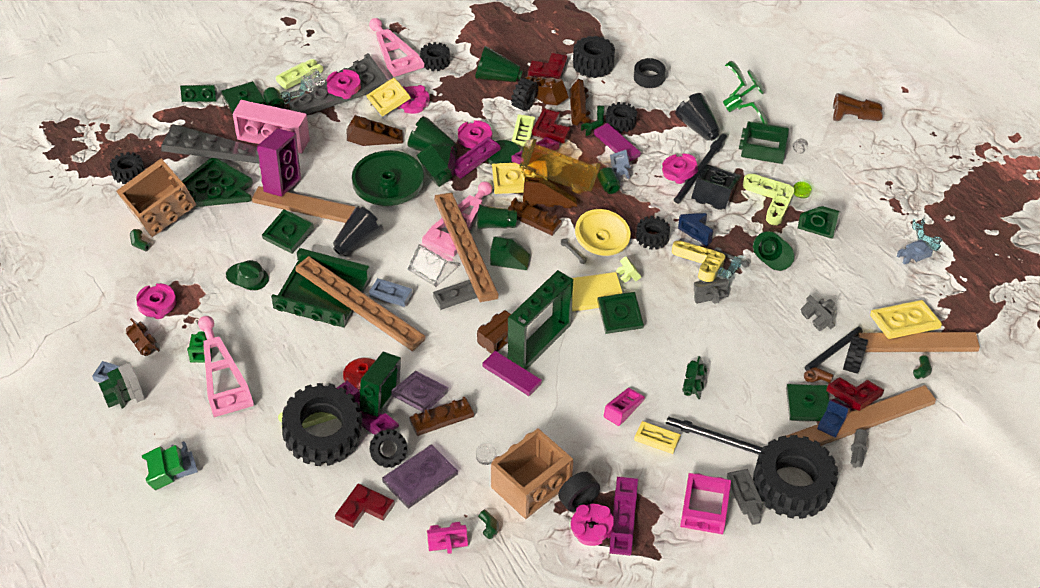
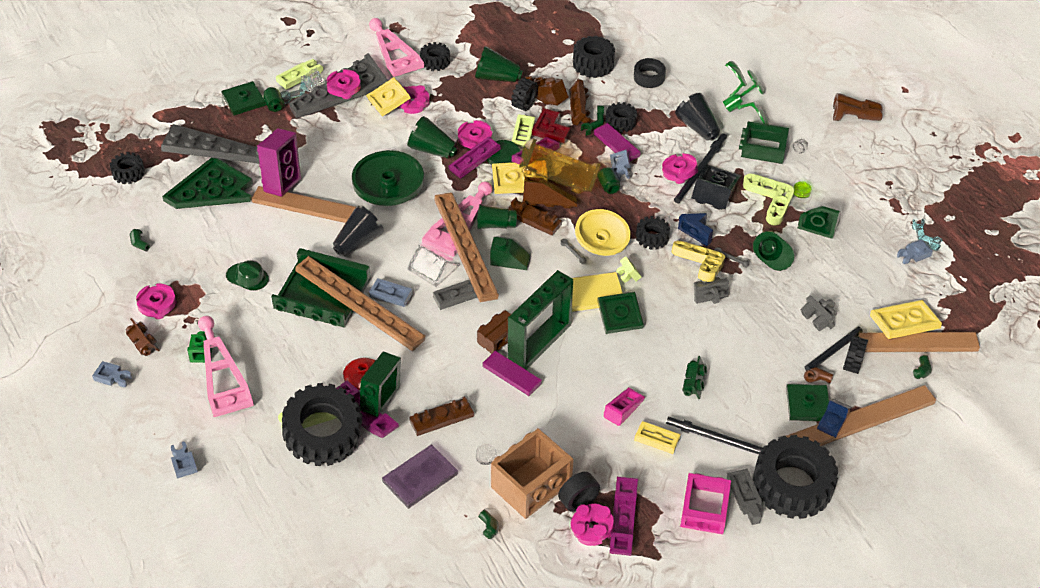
dark green hips [98,362,145,409] -> none
medium nougat container [116,158,197,237] -> none
green piece [142,445,185,491] -> none
dark green hinge [180,85,217,102] -> none
bright pink brick [233,100,310,154] -> none
dark green plate [262,209,314,254] -> none
dark red plate [335,483,395,528] -> none
reddish brown slope [346,115,403,146] -> none
black tyre [369,429,408,468] -> none
clear purple tile [391,370,448,413] -> none
dark green slope [417,143,457,187] -> none
dark pink hips [427,522,468,554] -> none
dark red plate [528,53,568,79] -> none
clear light blue arm [717,256,742,279] -> none
dark red plate [826,377,884,411] -> none
dark grey axle [850,429,868,468] -> none

